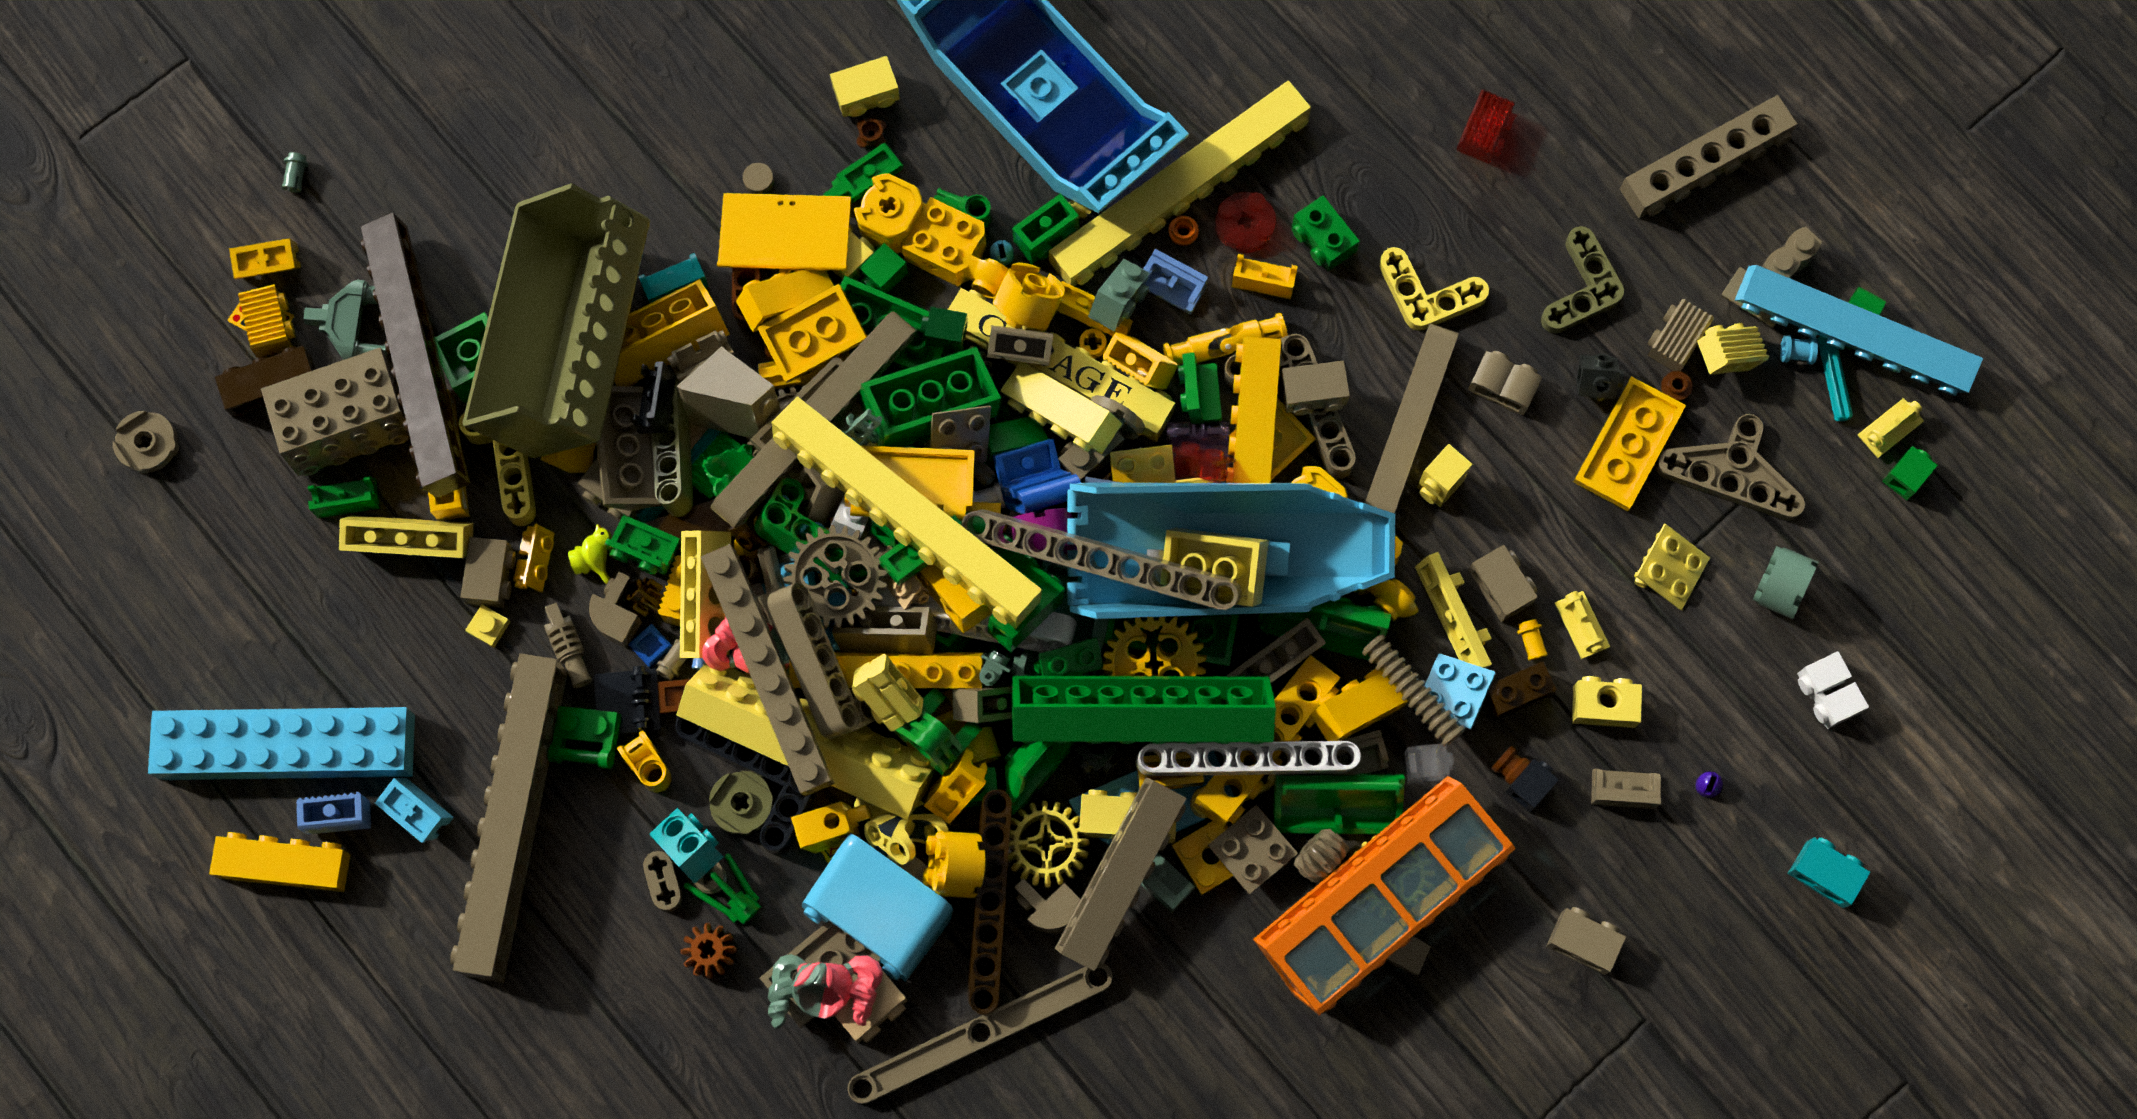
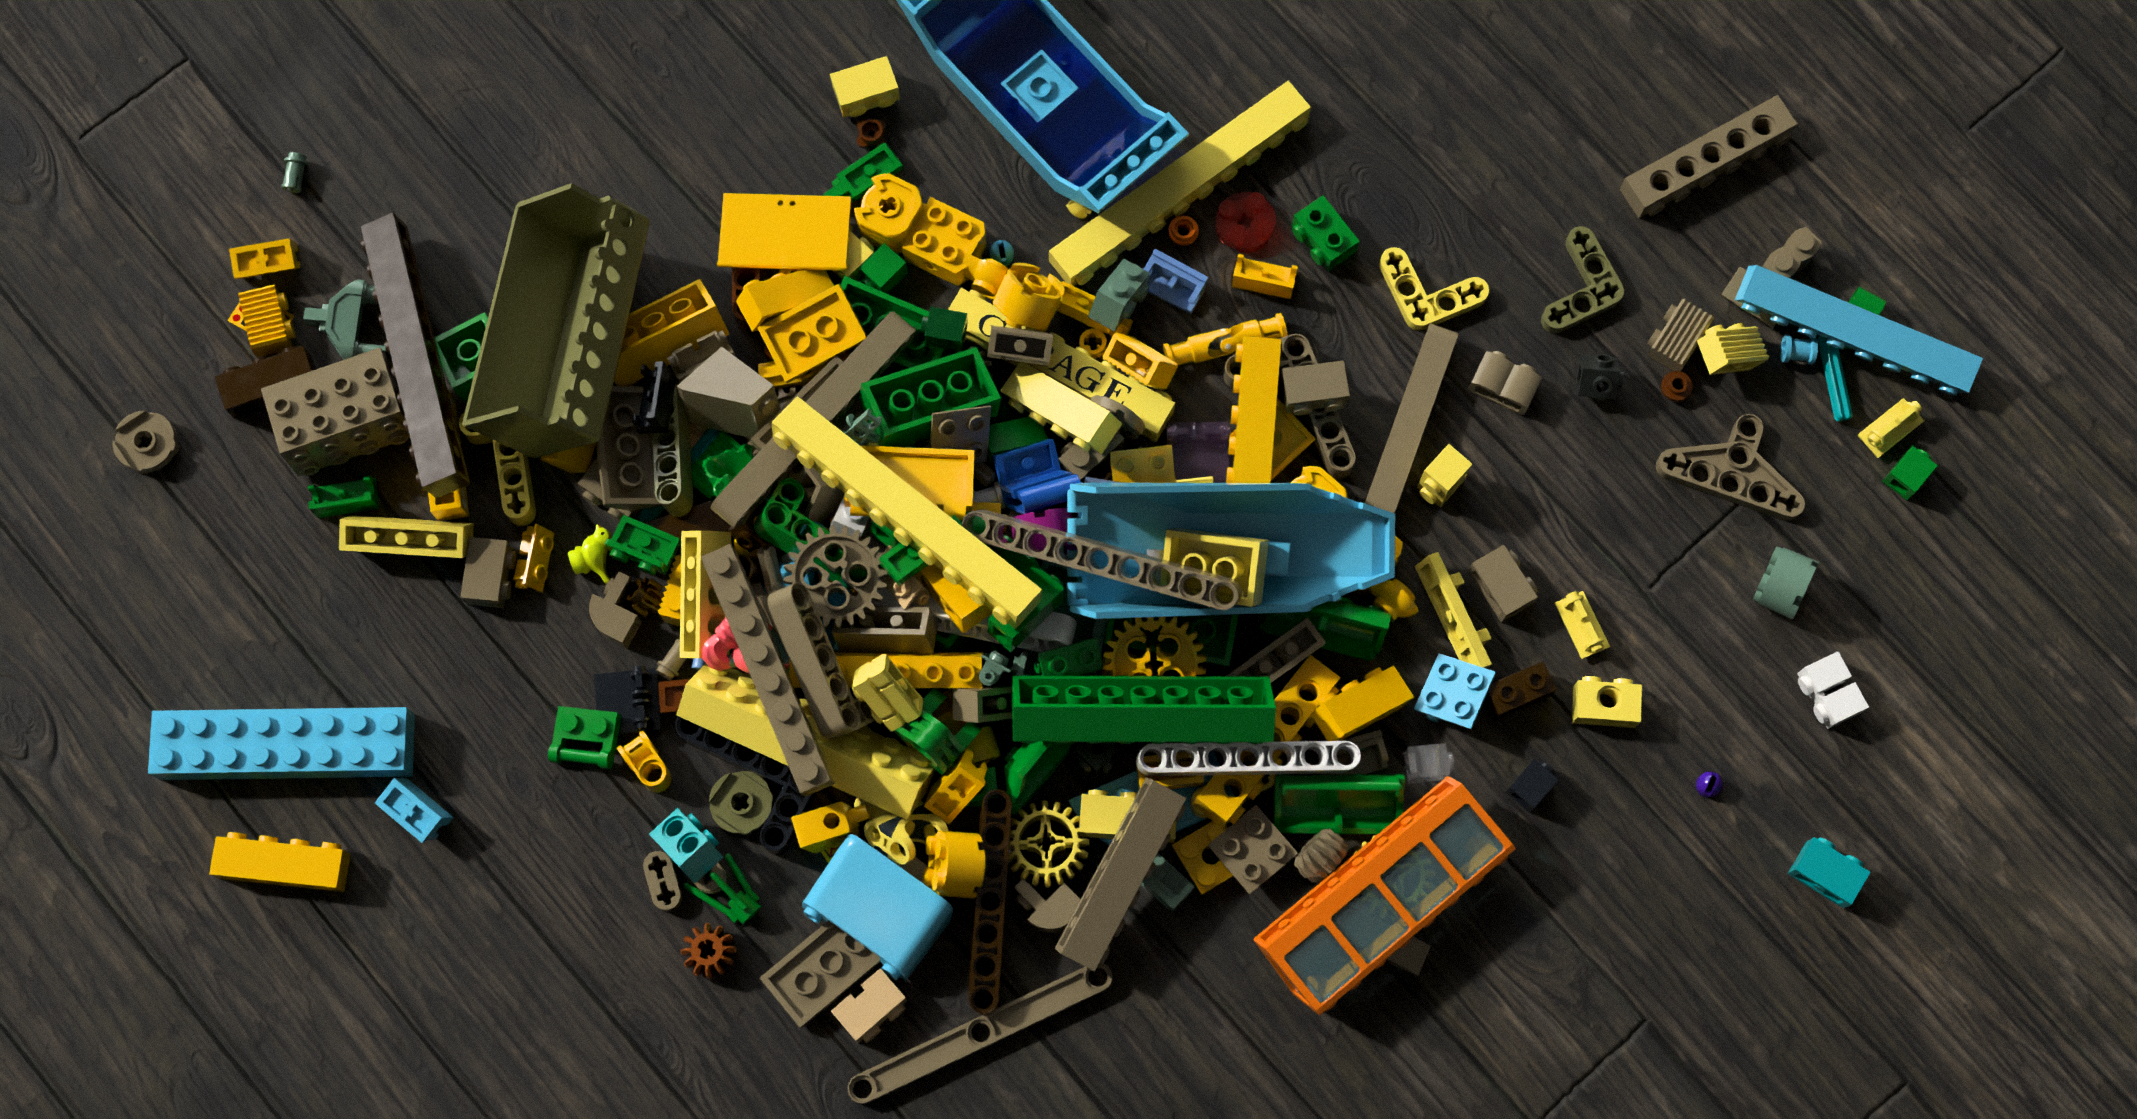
medium blue brick [297,792,371,835] -> none
dark tan brick [450,653,568,983] -> none
light yellow plate [465,604,510,648] -> none
dark tan hinge [544,603,592,688] -> none
blue tile [628,624,672,669] -> none
teal hinge [638,253,709,303] -> none
dark tan tile [743,163,774,194] -> none
hair [768,954,883,1029] -> none
green pin [934,188,992,228] -> none
green brick [1012,193,1080,264] -> none
clear red hinge [1172,442,1236,483] -> none
green bracket [1178,353,1222,425] -> none
dark tan piece [1362,635,1465,746] -> none
clear red brick [1456,90,1517,164] -> none
reddish brown wheel [1491,745,1531,785] -> none
yellow pin [1517,619,1548,661] -> none
dark tan brick [1546,907,1626,975] -> none
yellow plate [1573,376,1686,511] -> none
dark tan hinge [1591,769,1661,809] -> none
light yellow hinge [1634,524,1710,610] -> none

